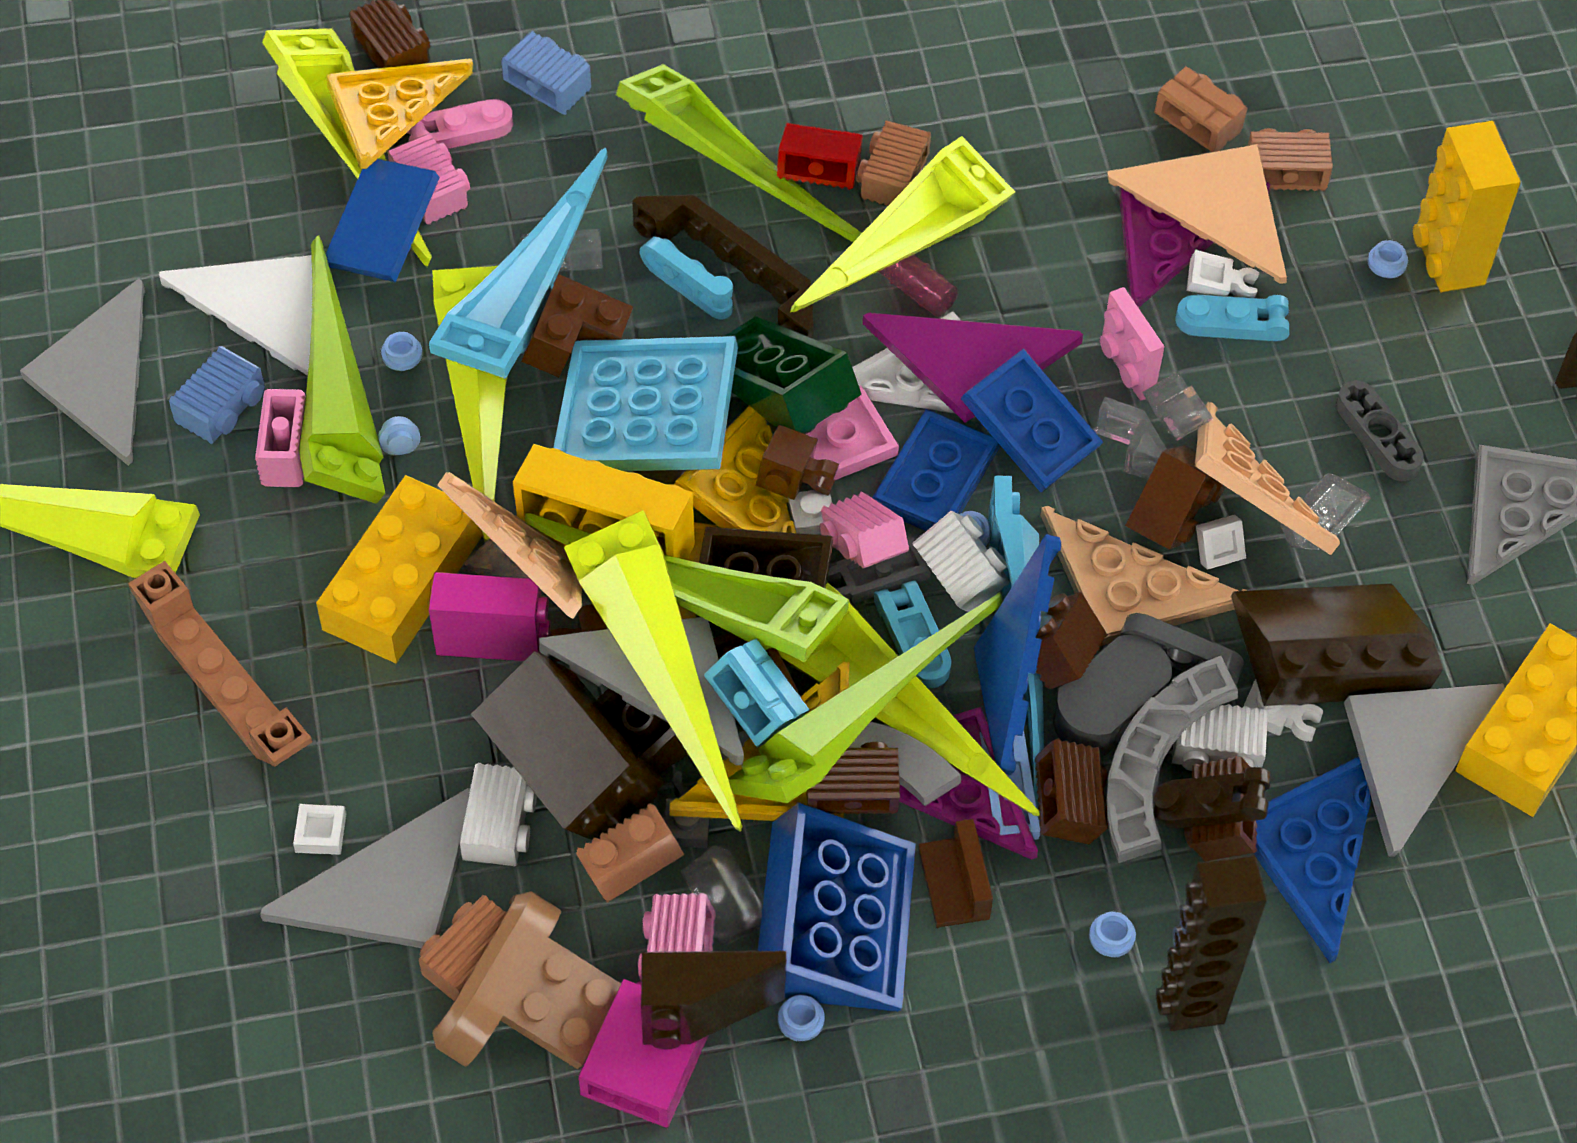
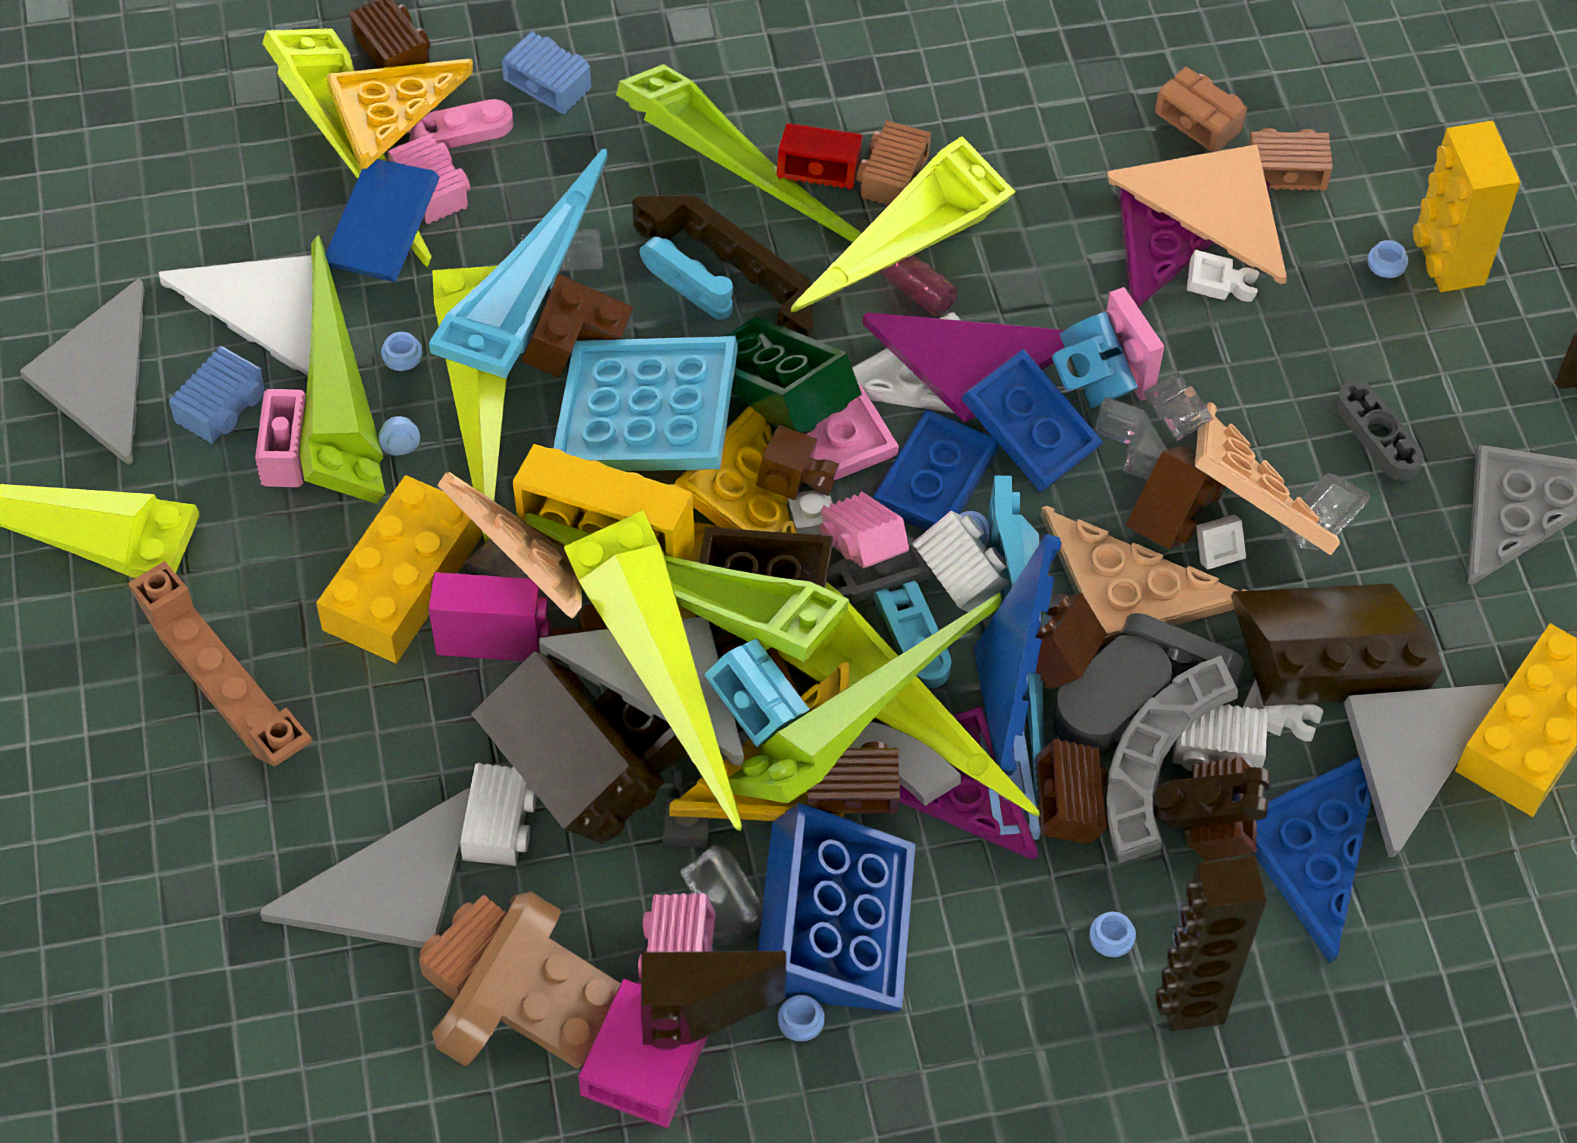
white plate [293,804,346,855] -> none
nougat brick [576,804,685,903] -> none
reddish brown panel [918,819,993,928] -> none
medium azure plate [1175,295,1289,341] -> none
none -> dark azure piece [1052,312,1139,409]

